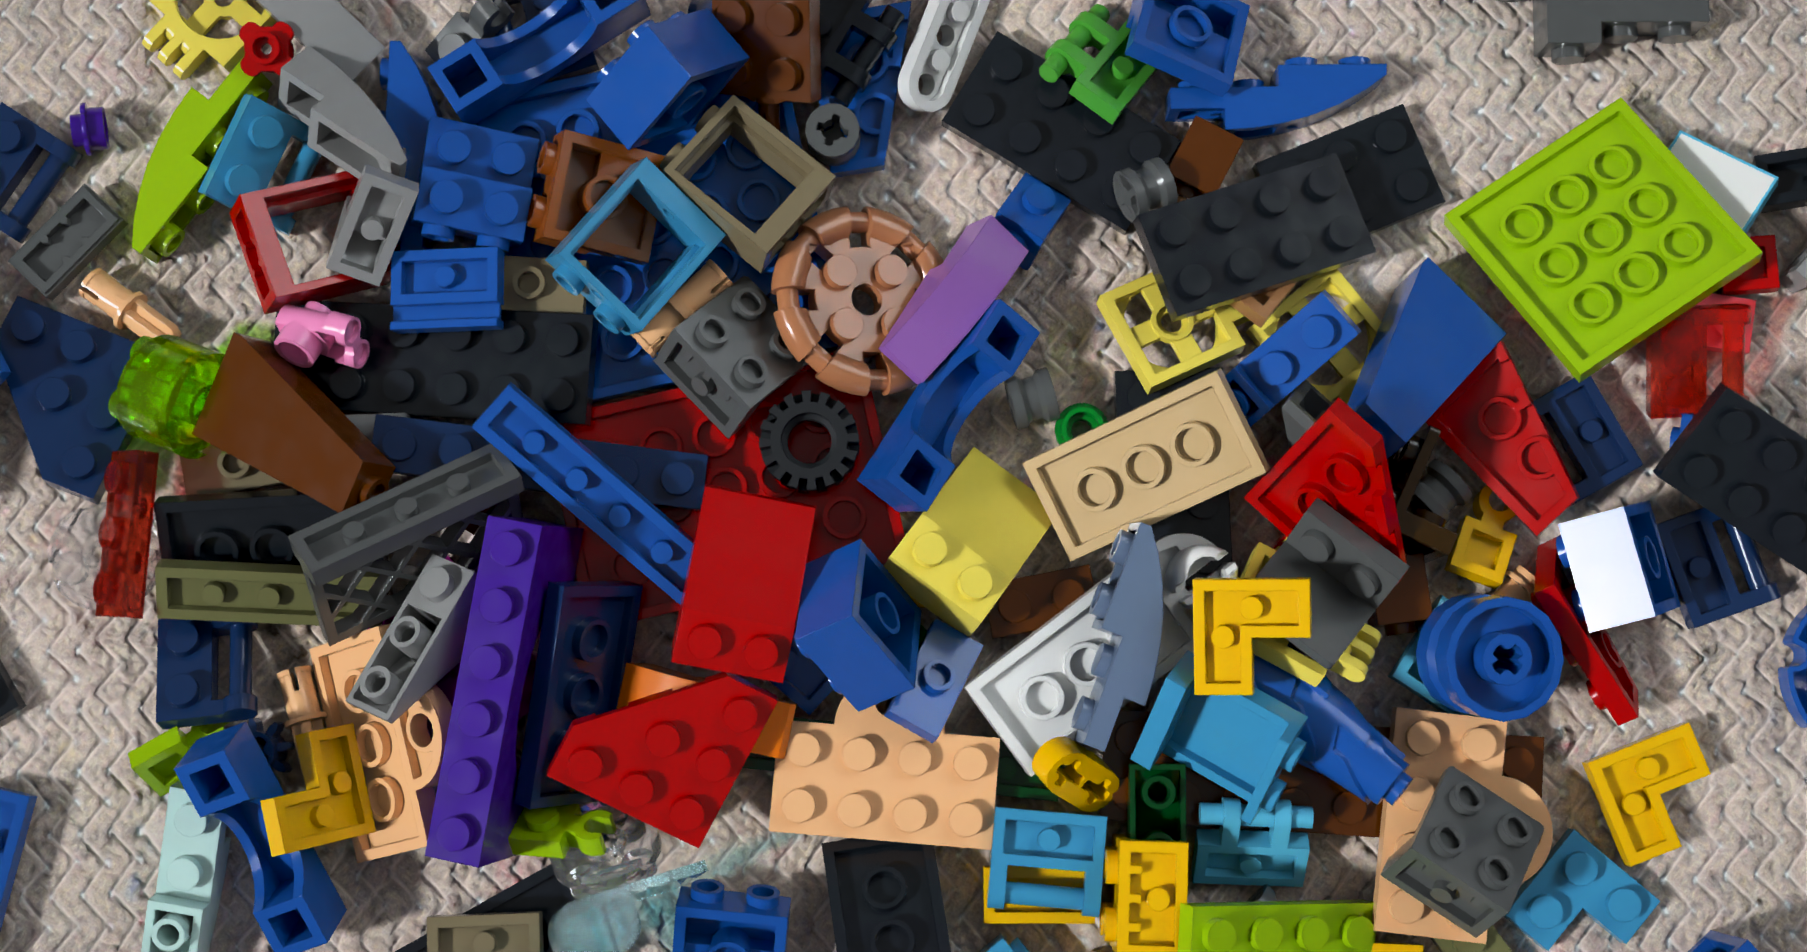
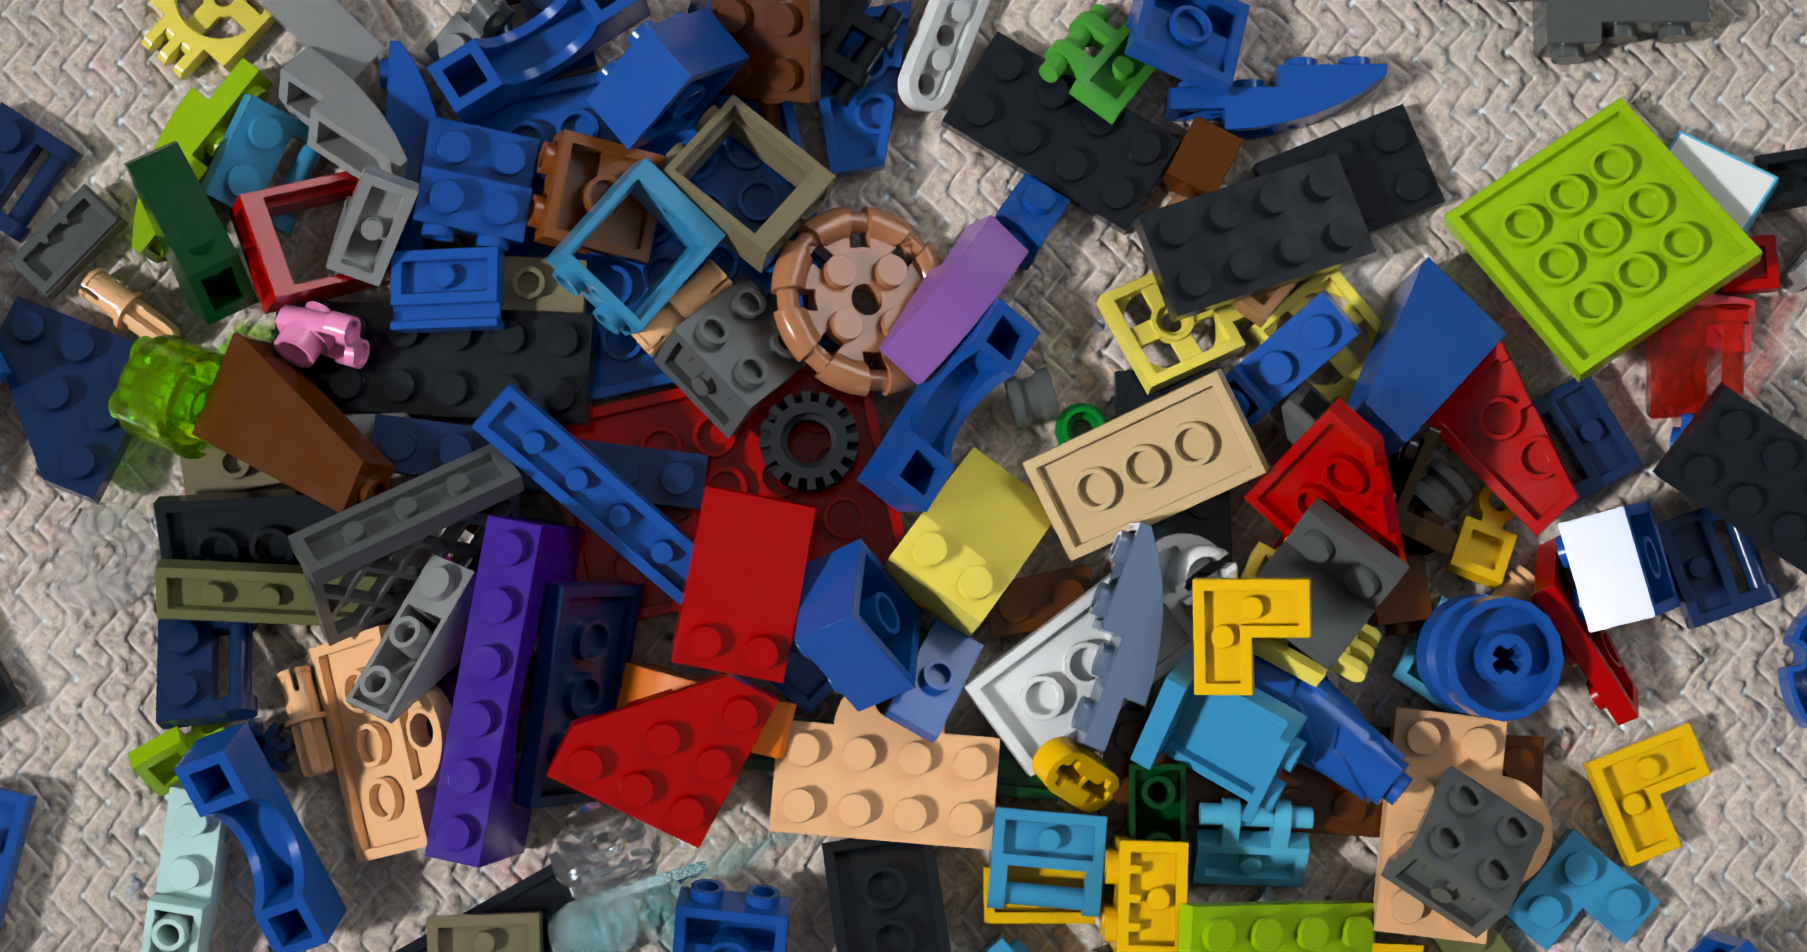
dark purple plate [70,102,110,156] -> none
clear red plate [93,450,159,619] -> none
red plate [239,21,294,77] -> none
yellow plate [260,723,376,857] -> none
lime plate [508,804,616,859] -> none
dark grey wheel [805,103,861,166] -> none
dark grey wheel [1113,157,1178,223] -> none
none -> dark green slope [124,141,259,325]

